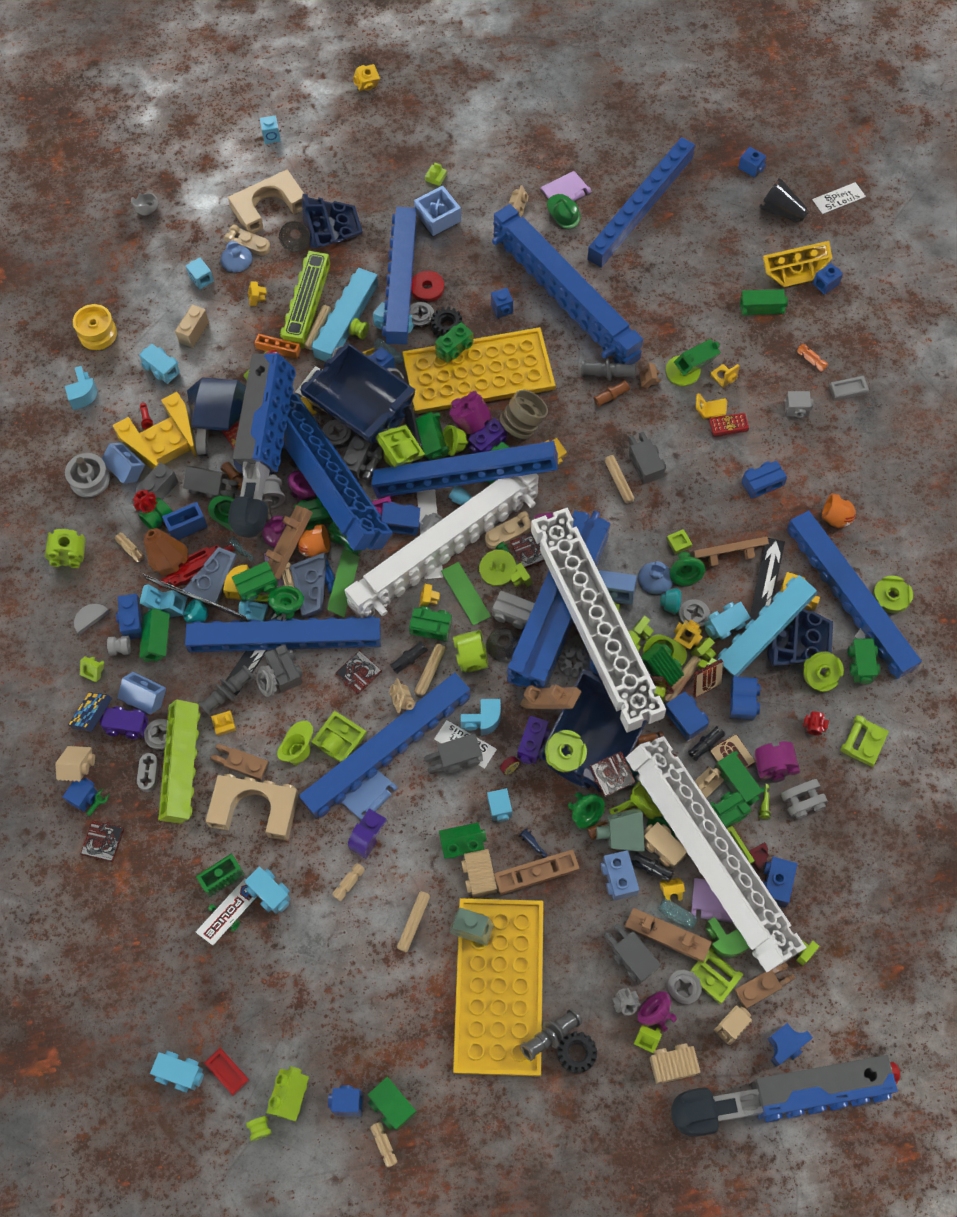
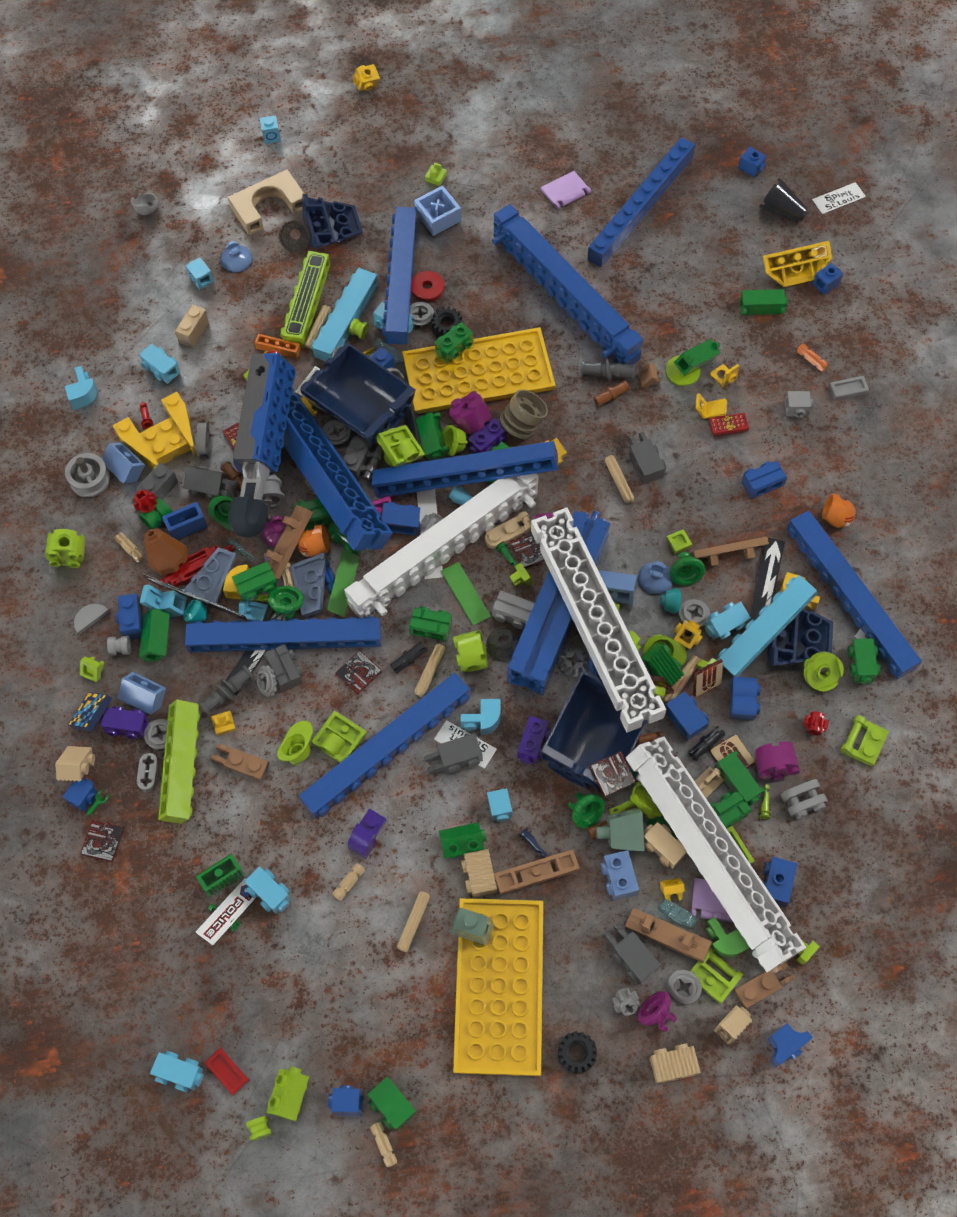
yellow wheel [73,304,117,350] -> none
dark blue wedge [187,377,246,431] -> none
tan arch [206,774,299,841] -> none
tan plate [224,224,271,256] -> none
yellow tile [248,281,267,306] -> none
magenta hair [288,471,316,502] -> none
medium blue piece [341,770,398,820] -> none
tan hinge [389,678,415,713] -> none
yellow tile [419,583,440,607] -> none
lime piece [479,550,516,586] -> none
blue brick [491,288,513,318] -> none
dark red tile [500,756,520,775] -> none
tan hinge [509,185,528,217] -> none
medium nougat hinge [520,685,581,709] -> none
dark grey piece [520,1008,582,1061] -> none
lime plate [545,730,587,772] -> none
green piece [547,194,581,229] -> none
lime tile [631,615,654,640] -> none
black pin [631,852,674,882] -> none
lime tile [634,1025,662,1054] -> none
piece [671,1055,901,1137] -> none
lime tile [690,637,716,661] -> none
dark red tile [749,842,768,871] -> none
lime plate [873,575,913,613] -> none

